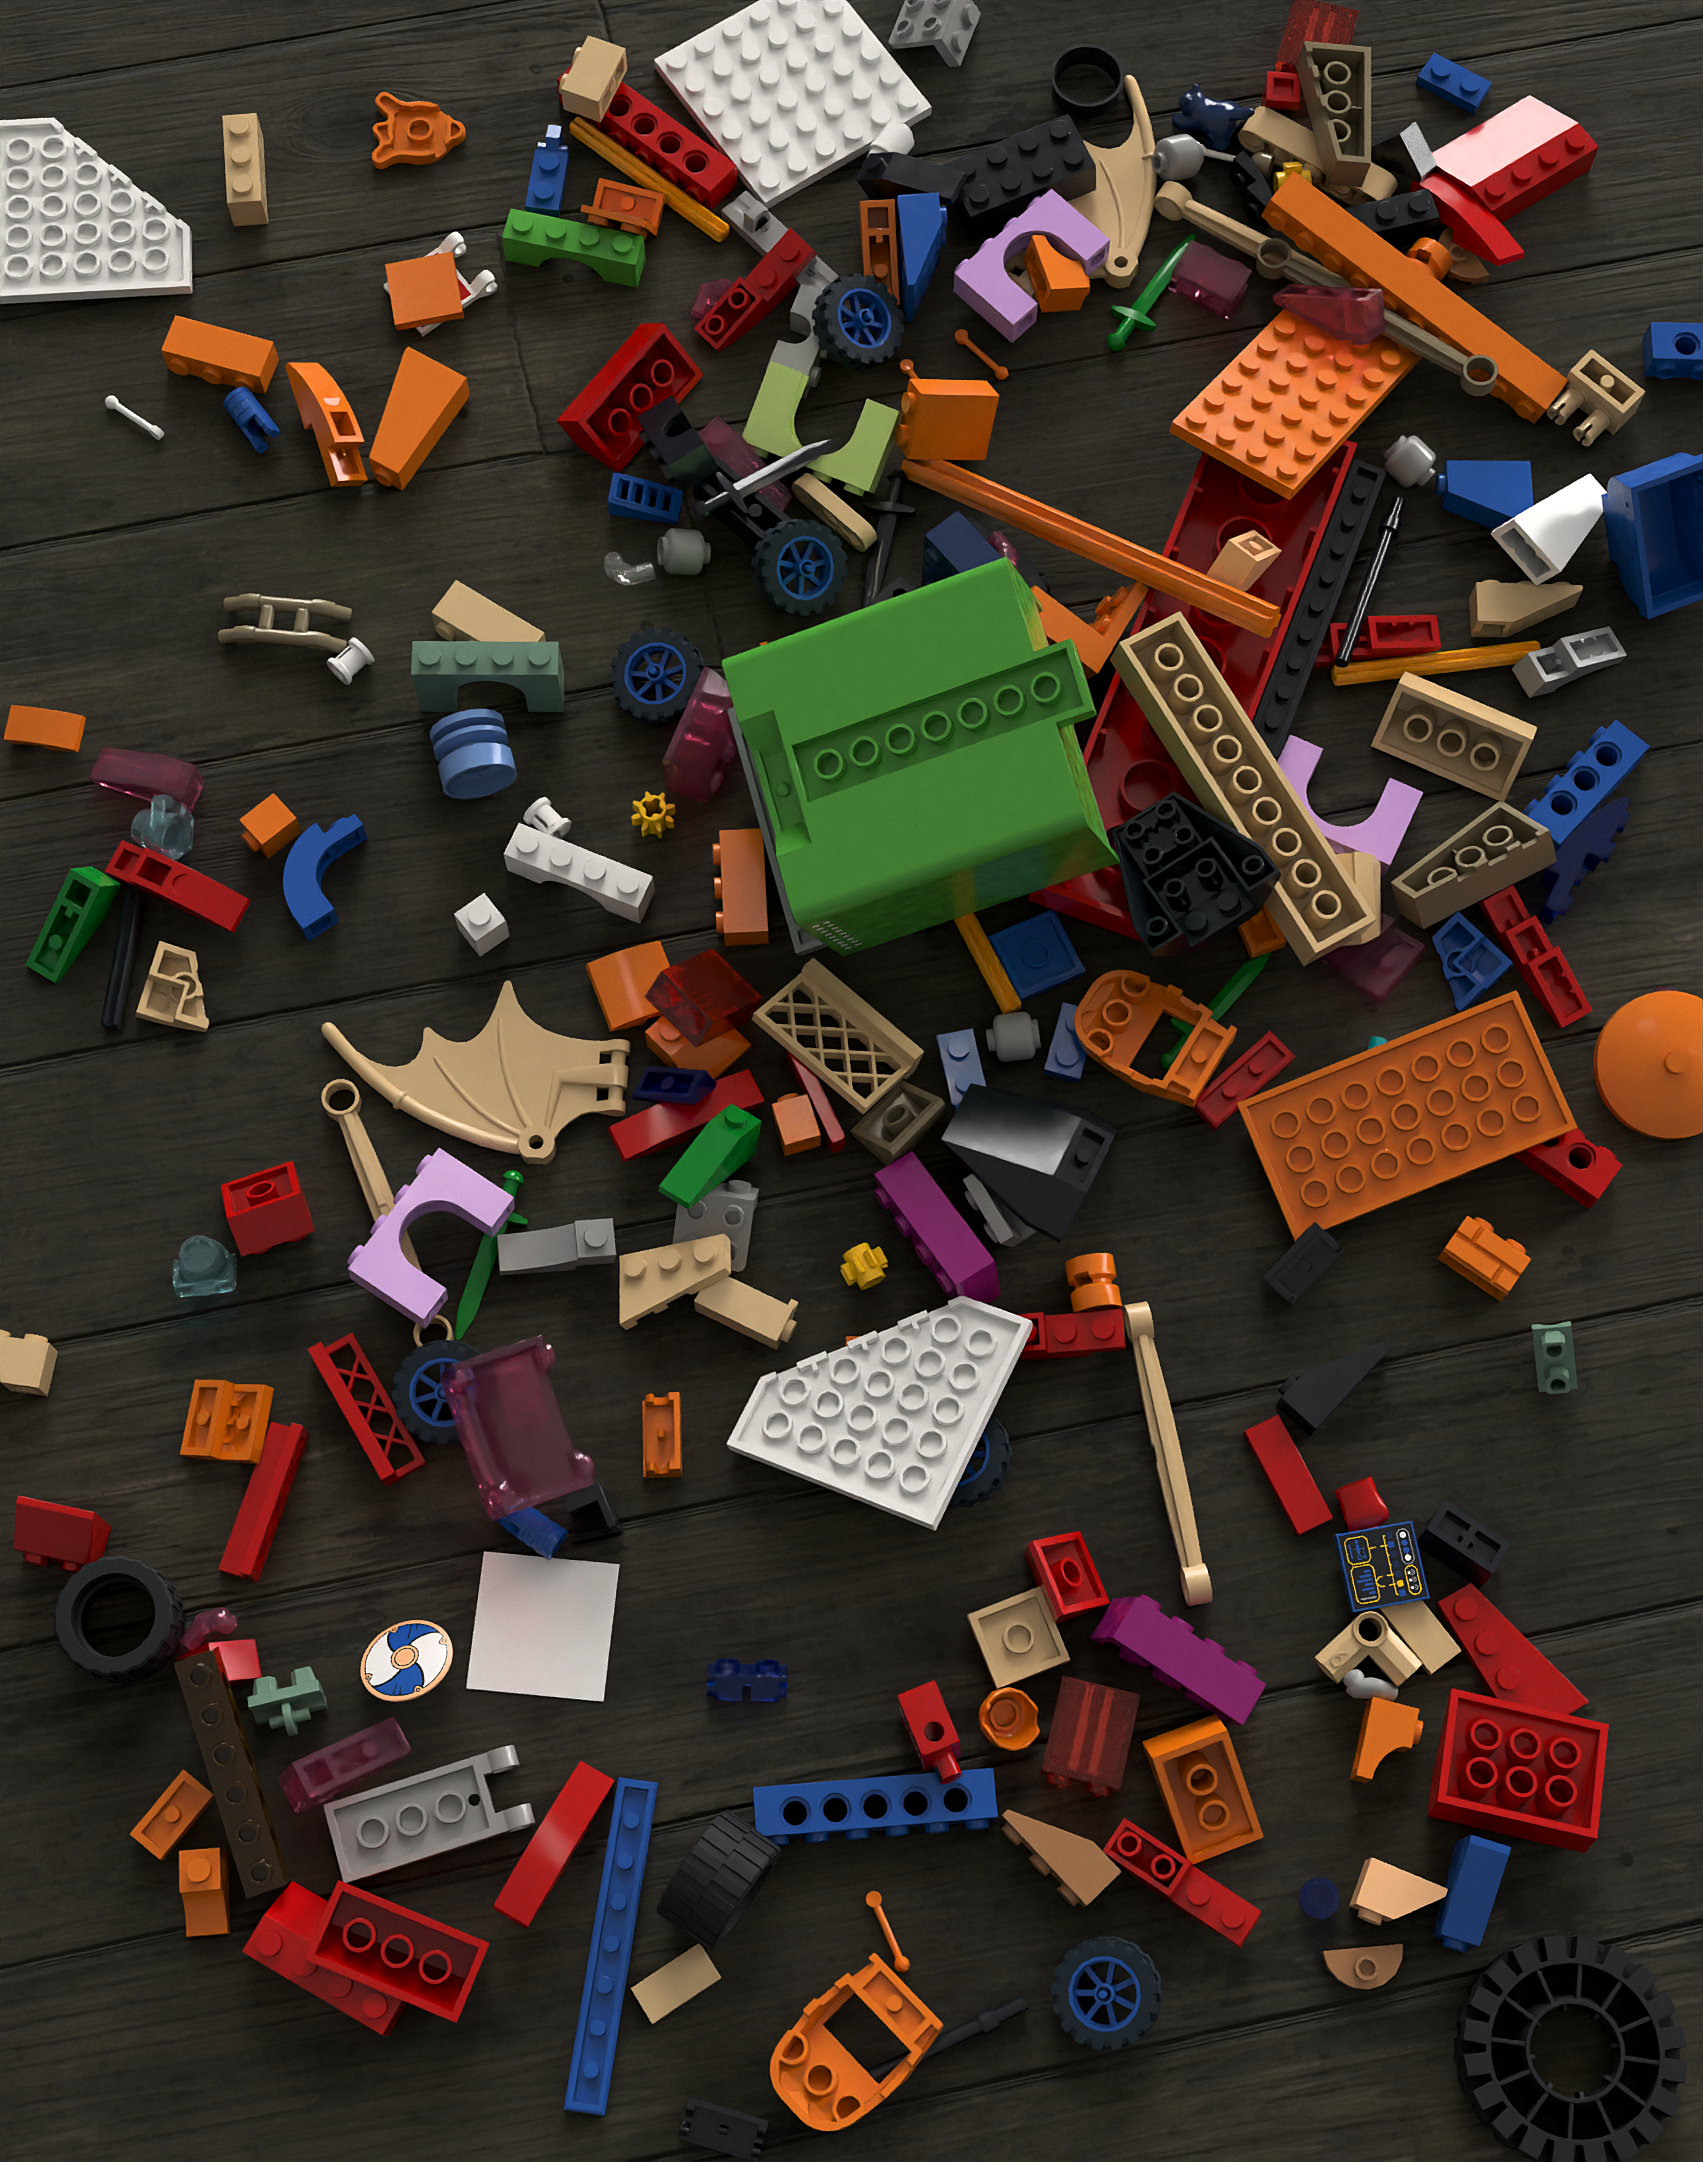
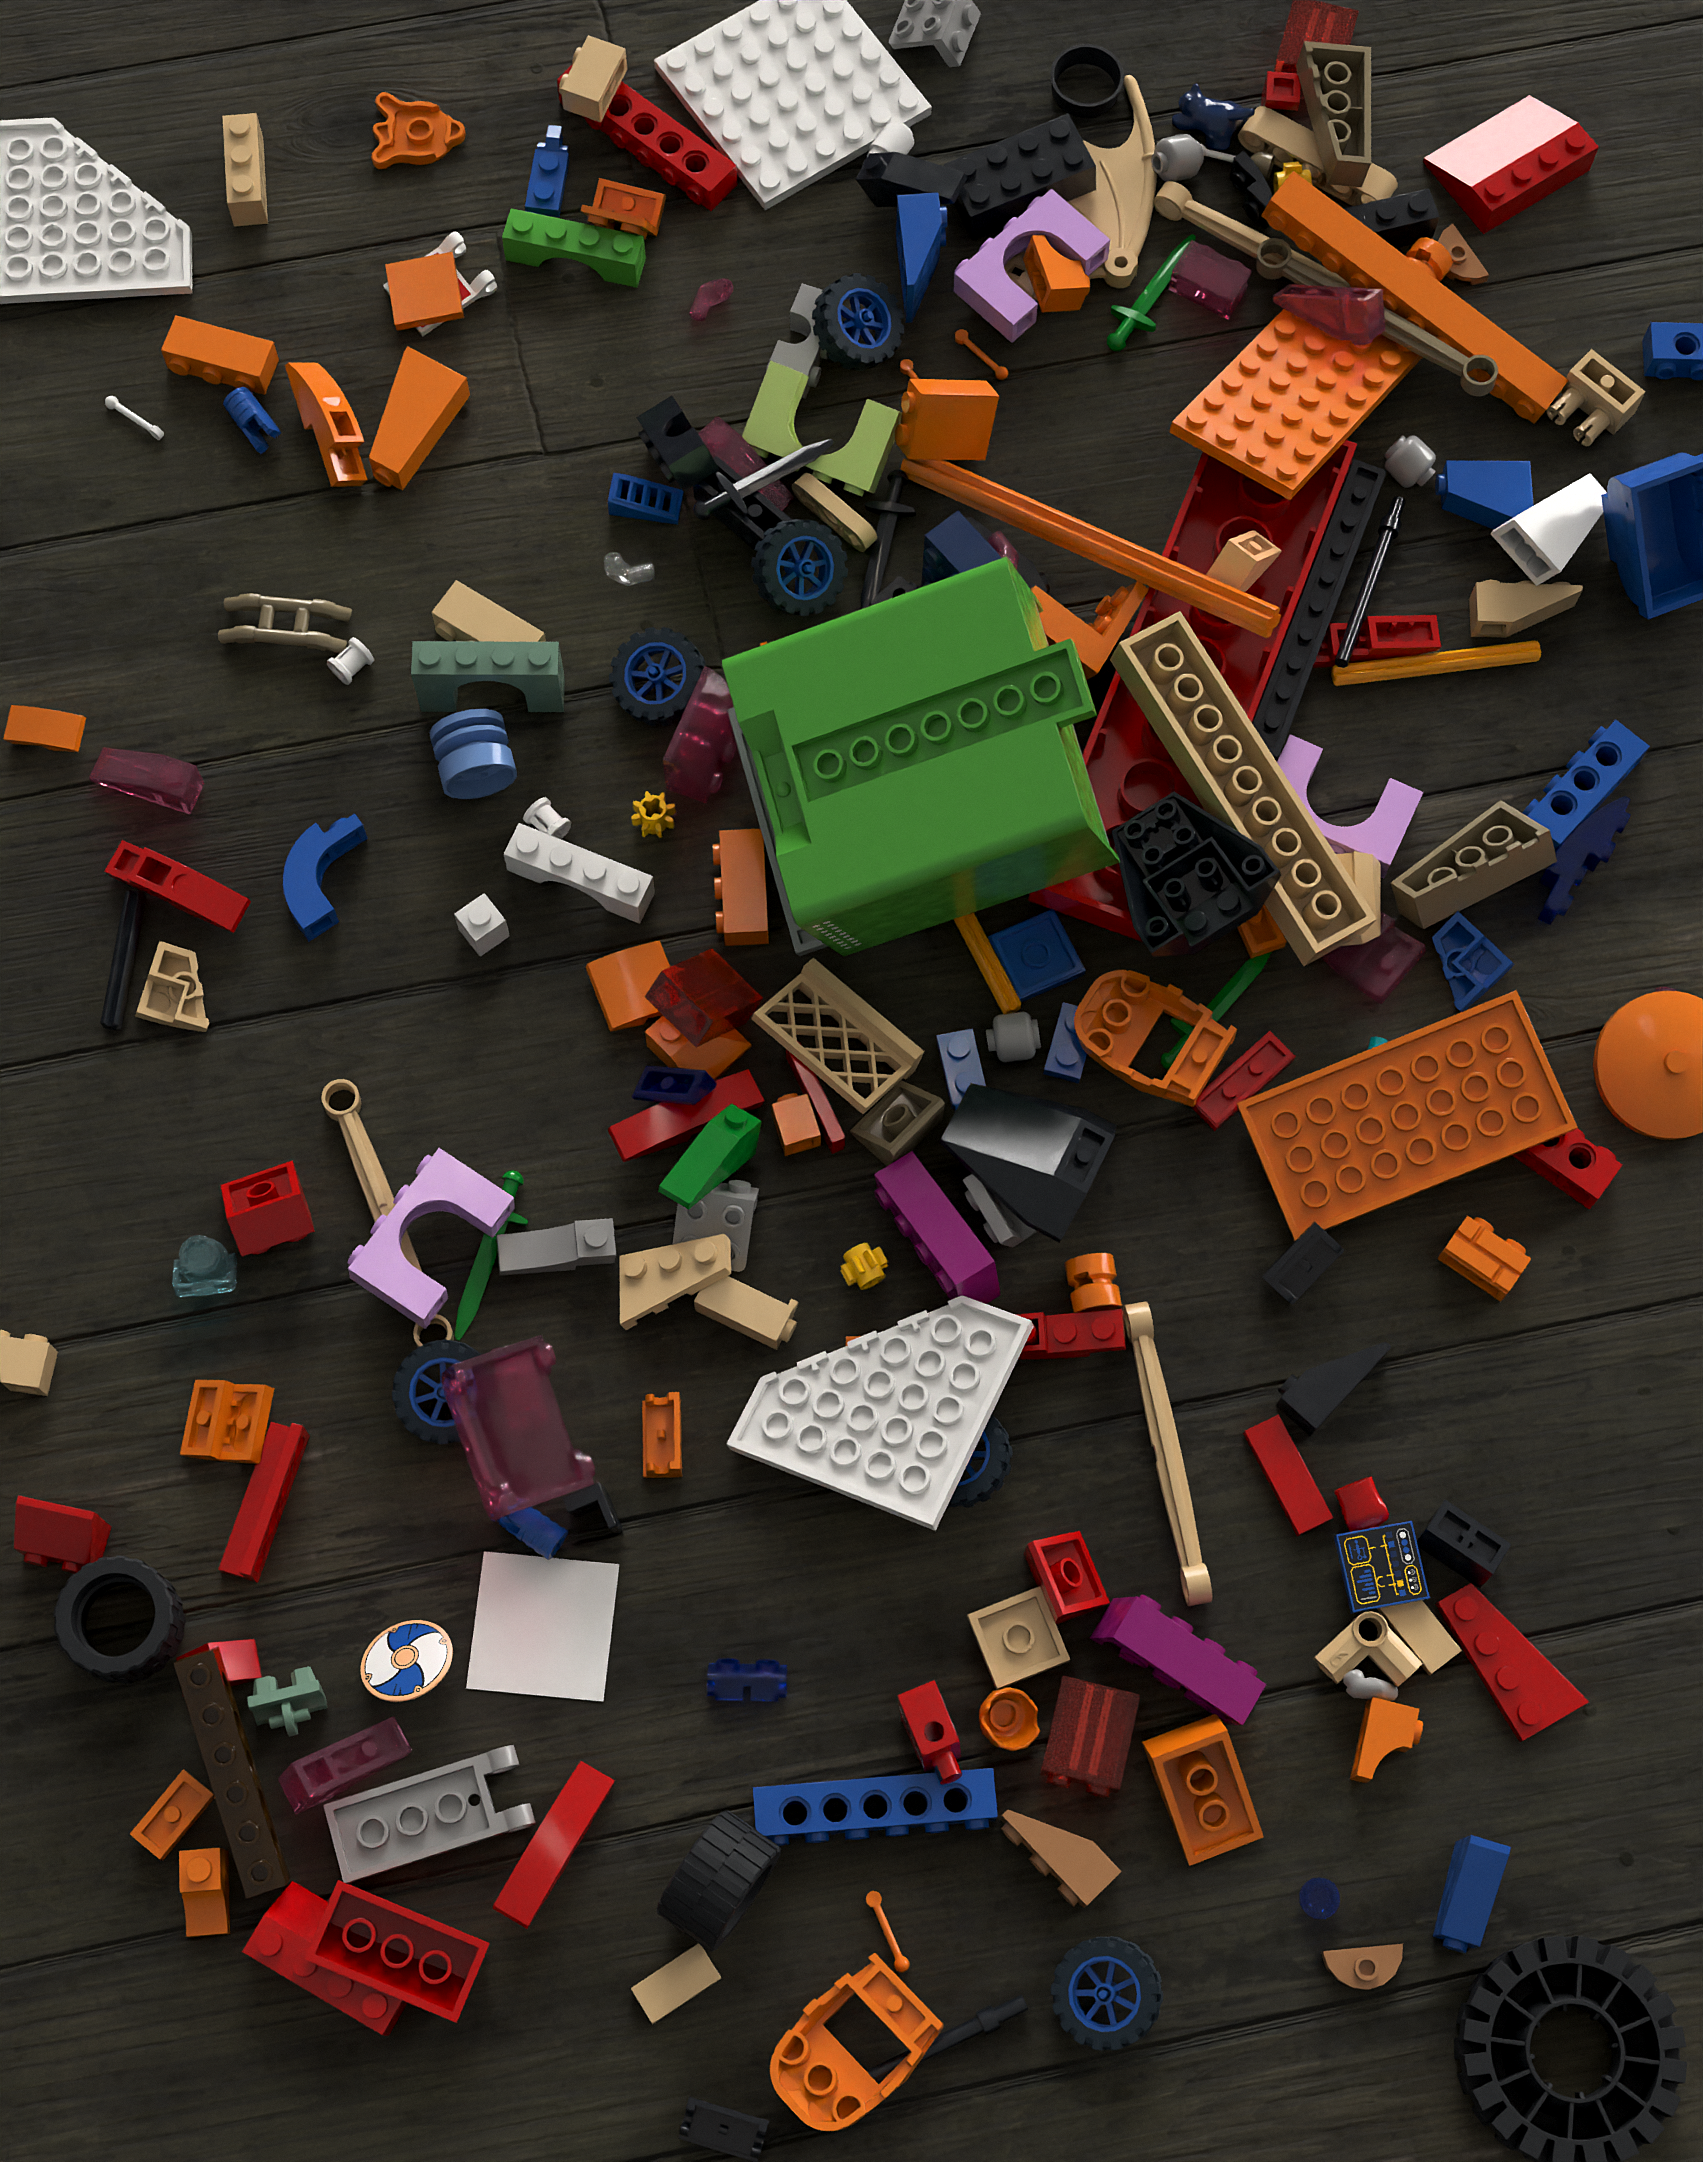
green slope [25,866,121,983] -> none
clear light blue piece [131,794,194,860] -> none
clear pink arm [179,1607,237,1651] -> none
orange brick [239,793,302,859] -> none
red fence [307,1333,427,1488] -> none
tan animal [321,980,630,1165] -> none
red slope [556,323,704,473] -> none
blue tile [564,1777,659,2116] -> none
light orange axle [569,116,730,242] -> none
light grey head [657,528,711,576] -> none
red slope [694,228,817,352] -> none
light grey hinge [721,191,839,290] -> none
orange slope [858,199,900,305] -> none
red slope [1103,1818,1262,1949] -> none
light nougat slope [1349,1857,1448,1925] -> none
black slope [1371,121,1437,183] -> none
tan slope [1371,671,1537,802] -> none
red slope [1410,173,1524,266] -> none
blue plate [1416,53,1492,114] -> none
red slope [1427,1688,1609,1853] -> none
red slope [1478,884,1593,1029] -> none
light grey slope [1512,626,1627,698] -> none
sand green hips [1532,1321,1578,1394] -> none

